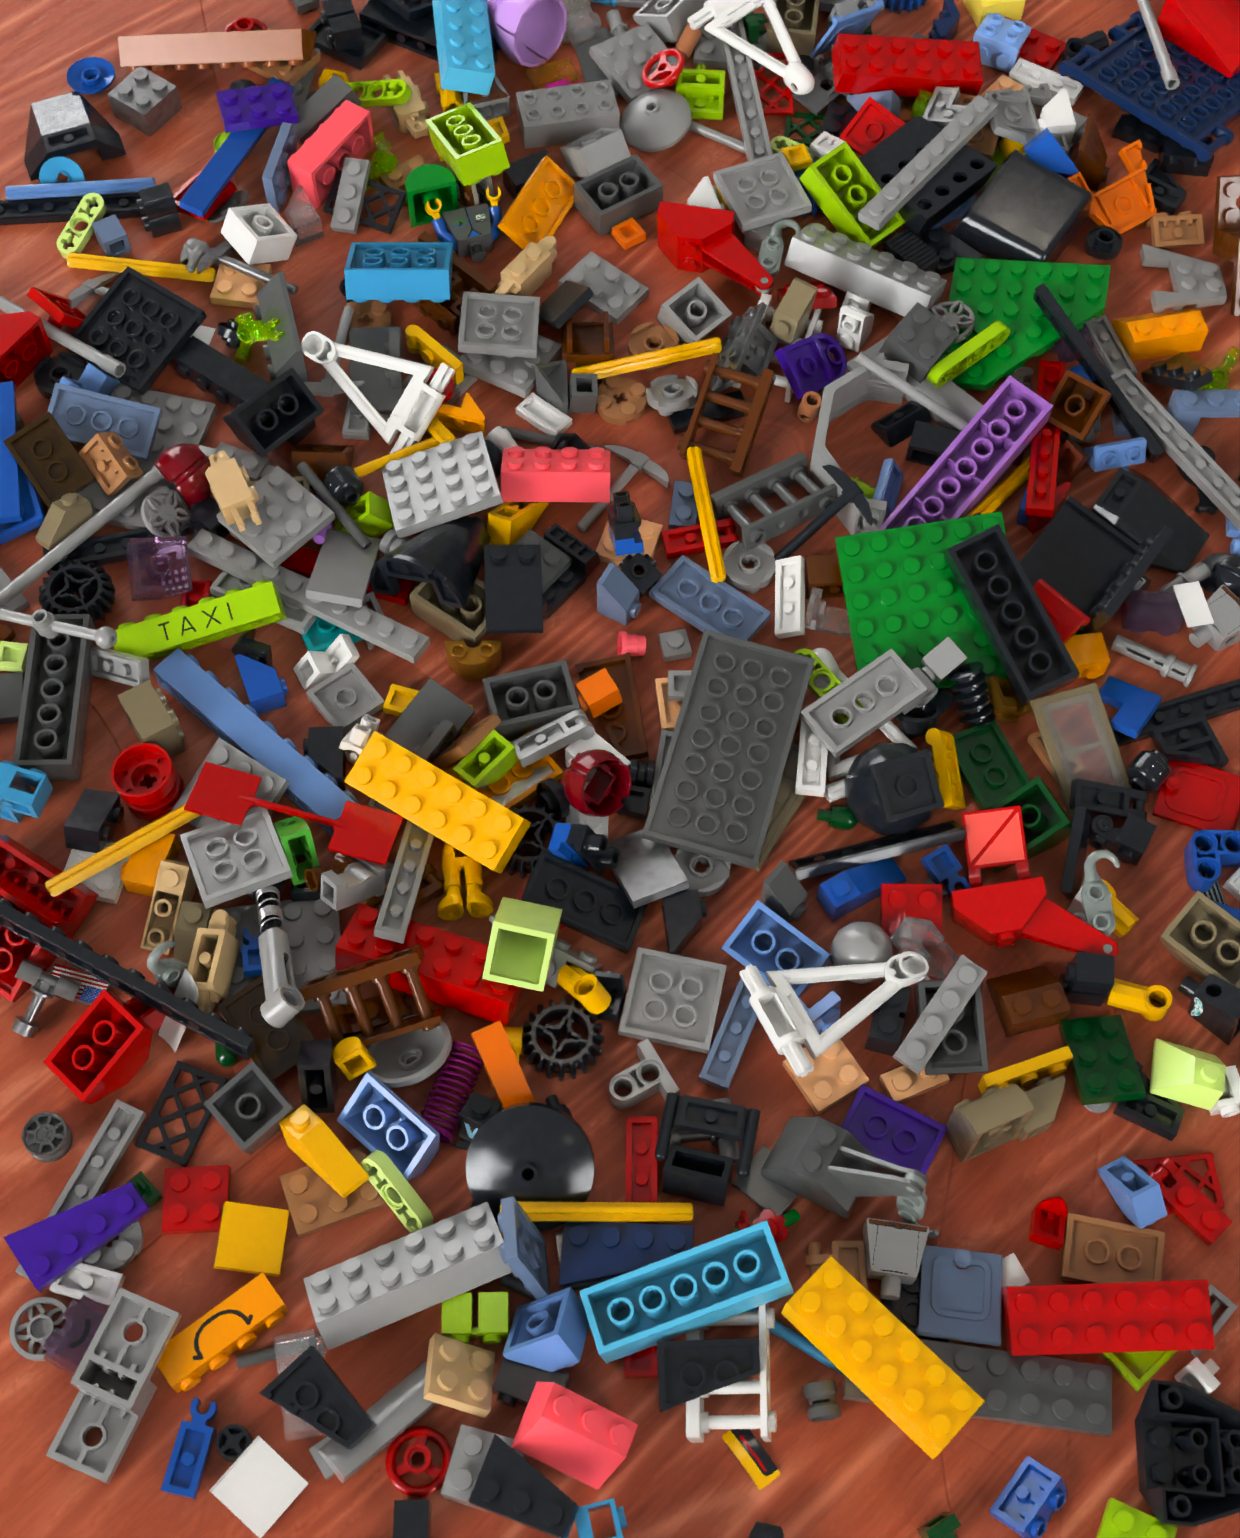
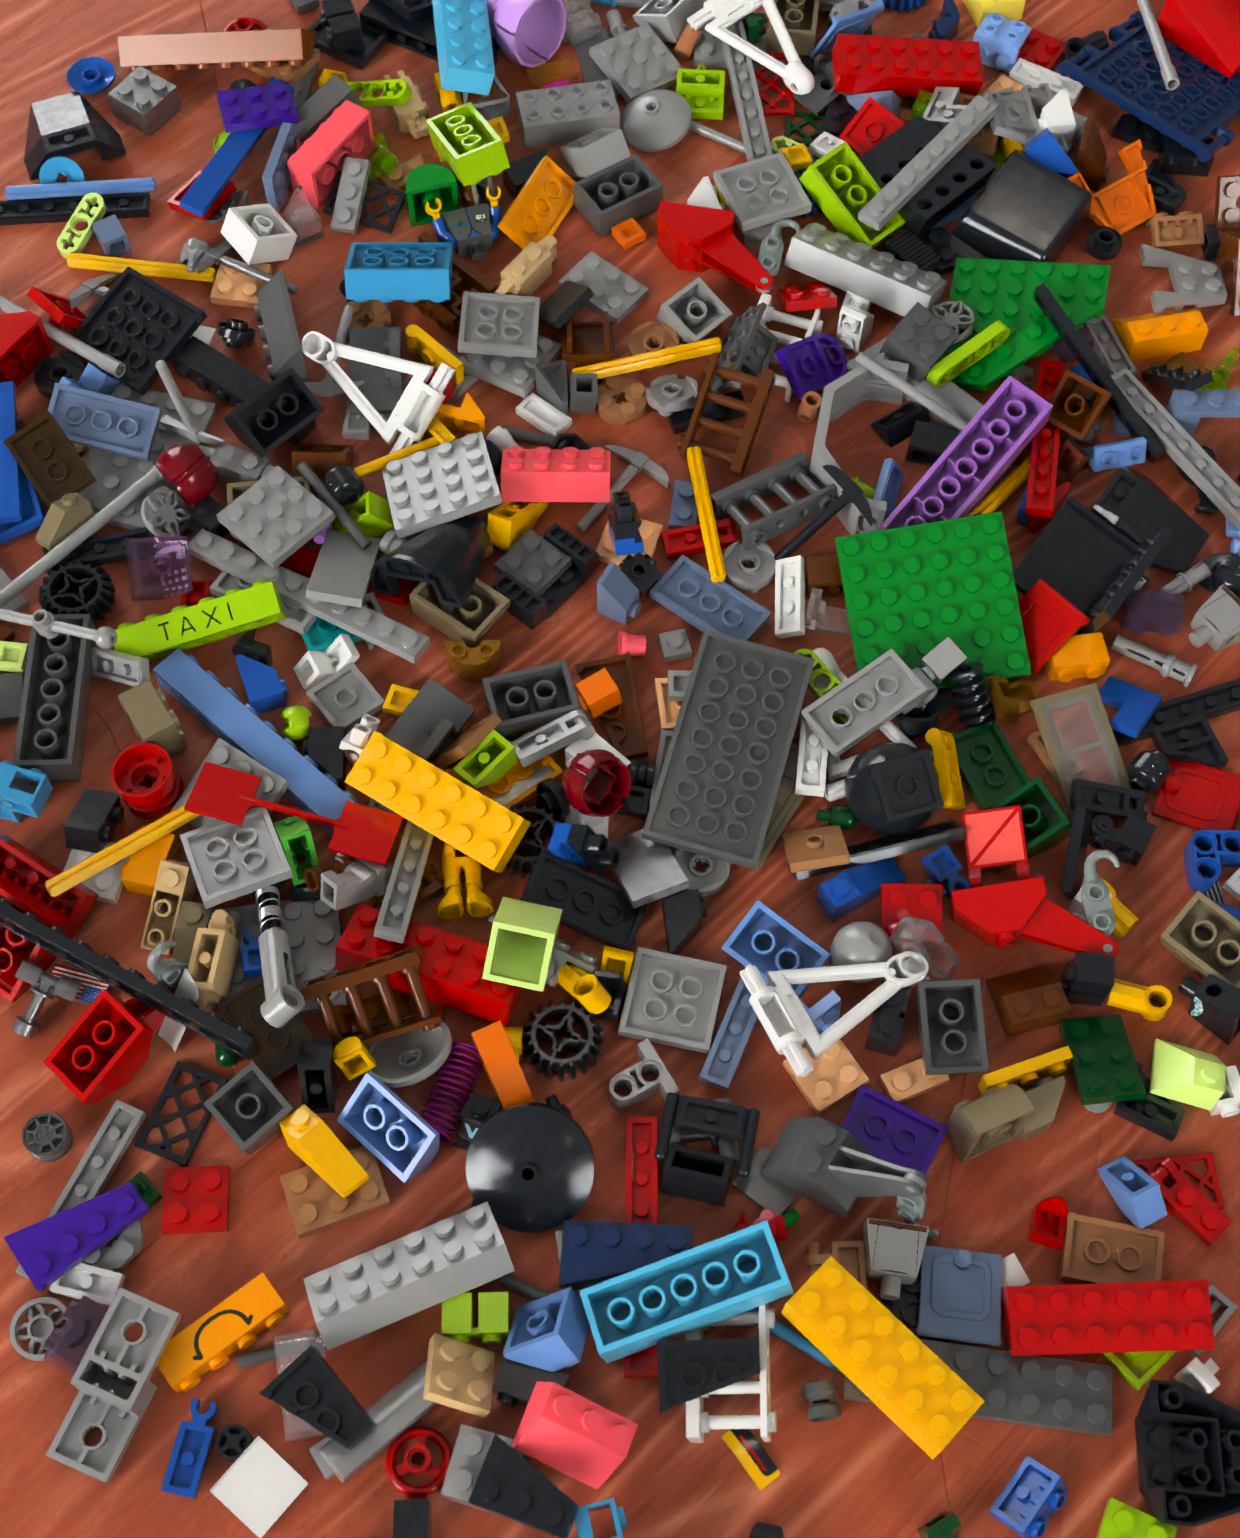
medium nougat bracket [79,431,144,496] -> none
black brick [136,182,182,238] -> none
tan hinge [205,450,262,532] -> none
yellow tile [213,1201,289,1277] -> none
clear neon green piece [233,312,285,366] -> none
yellowish green beam [361,1150,433,1233] -> none
black slope [483,544,543,634] -> none
sand blue plate [498,1196,550,1299] -> none
yellow axle [500,1202,694,1222] -> none
red piece [642,49,685,89] -> none
dark grey slope [760,861,808,924] -> none
dark tan slope [769,277,818,344] -> none
light grey plate [893,955,988,1075] -> none
black brick [944,524,1080,706] -> none
white sticker [1172,581,1214,627] -> none
none -> light grey piece [155,360,224,445]
none -> lime piece [281,705,312,741]
none -> yellow brick [600,946,635,984]
none -> medium nougat plate [782,825,850,873]
none -> black tile [1201,224,1221,261]

